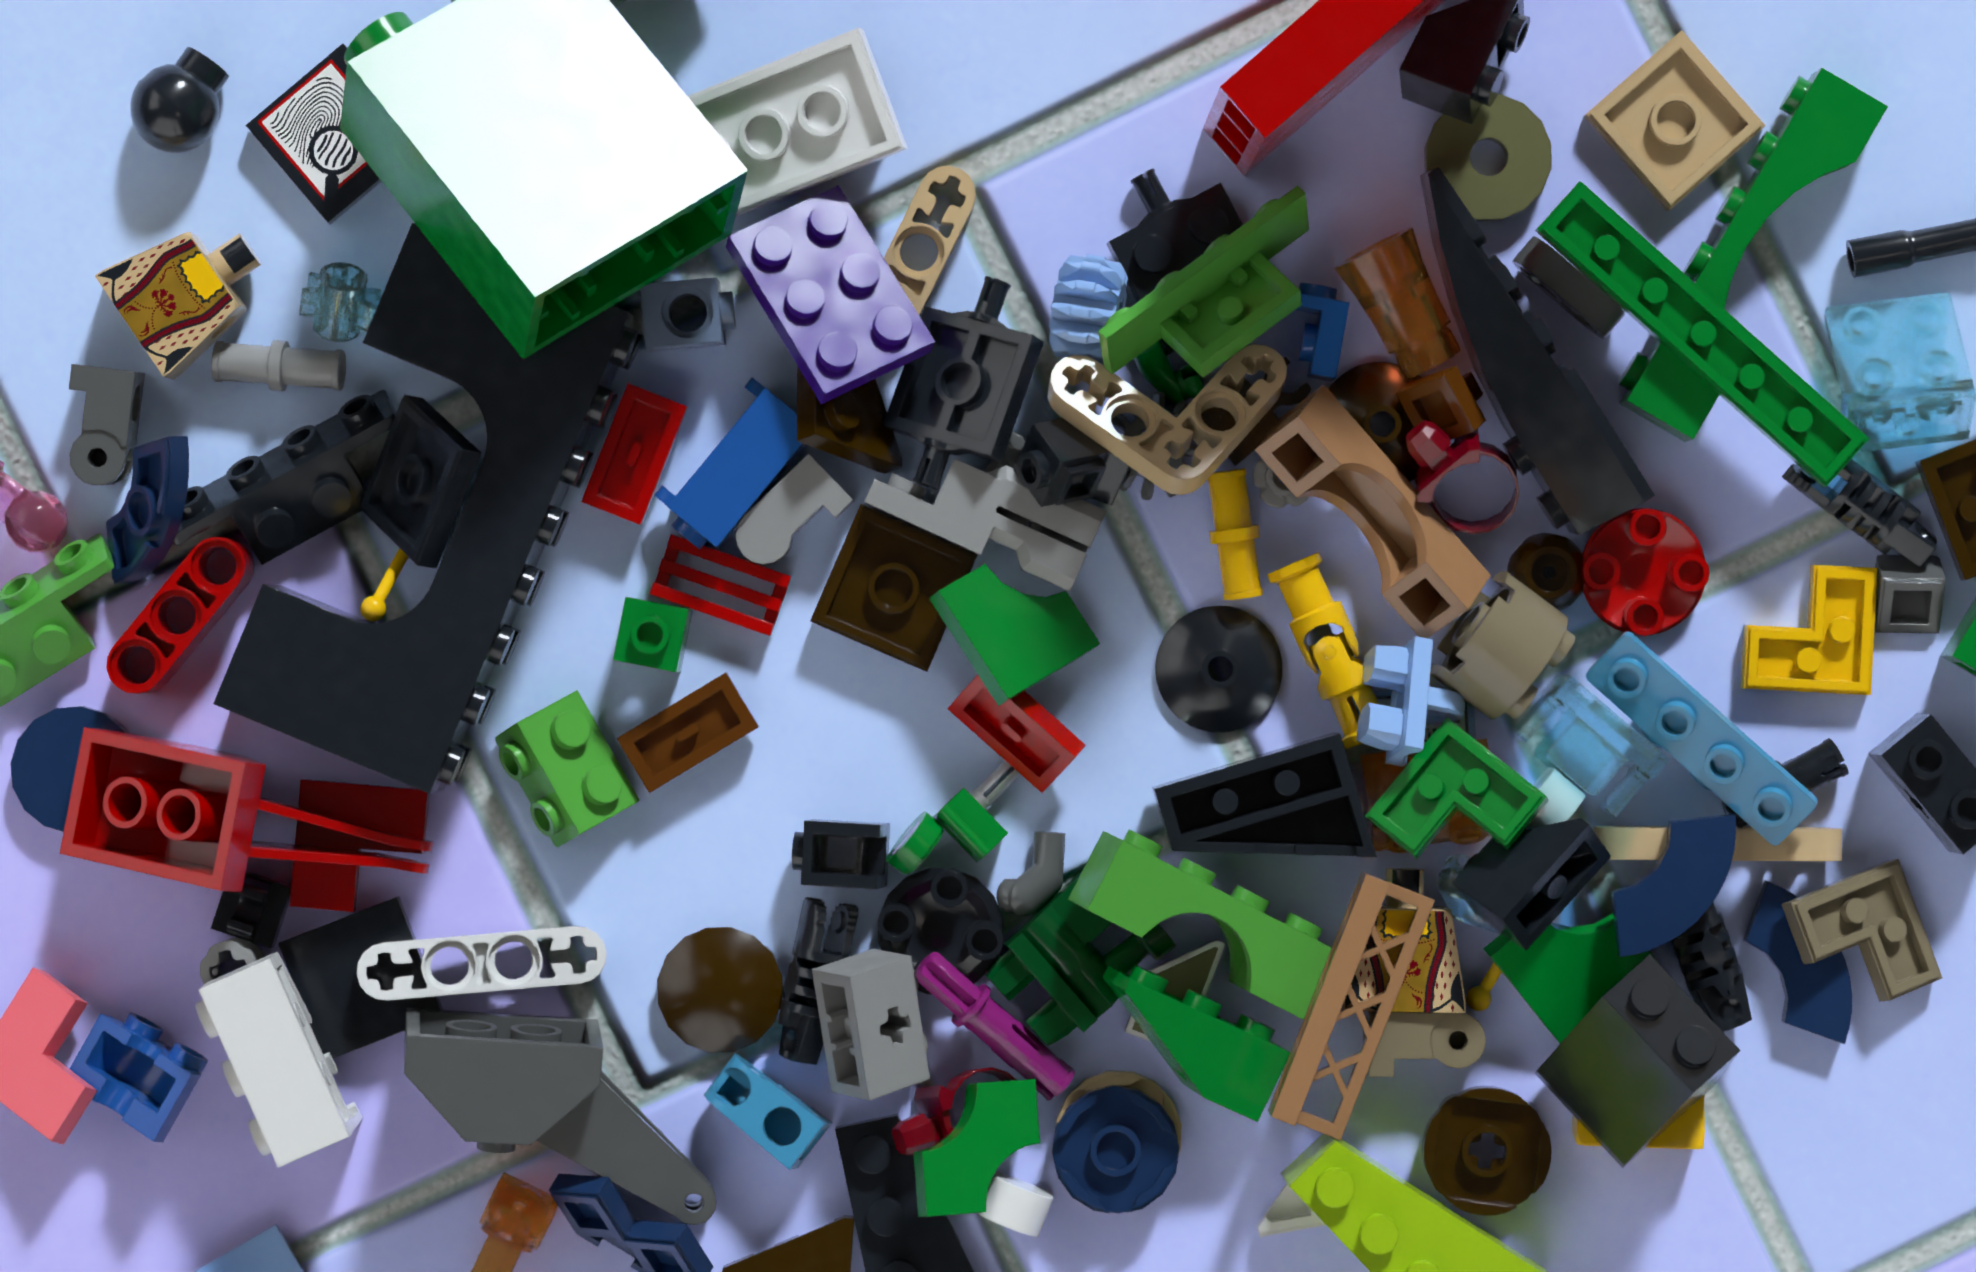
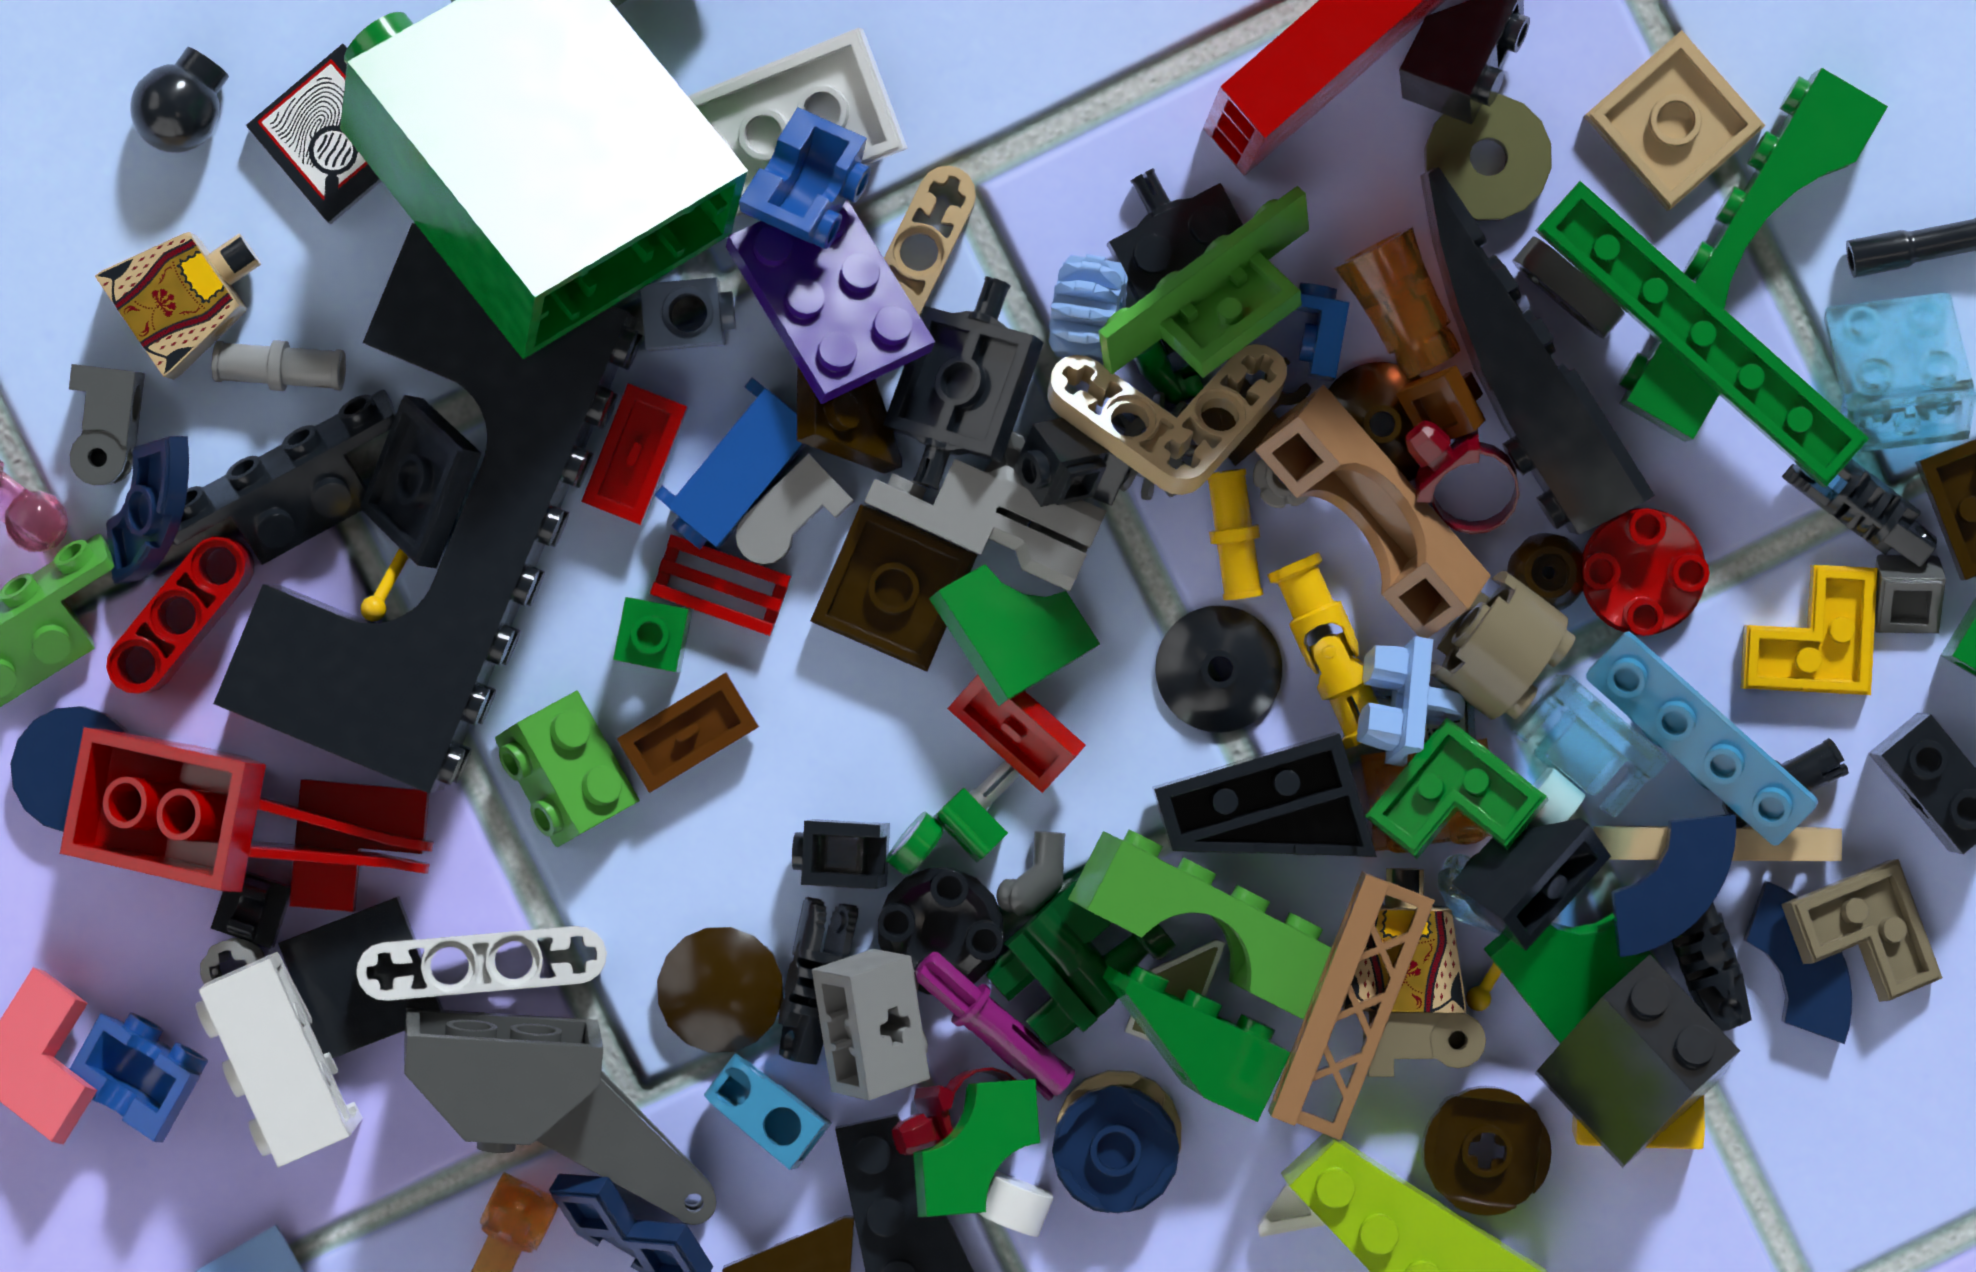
clear light blue gear [299,262,382,342] -> none
none -> blue cylinder [739,107,871,249]

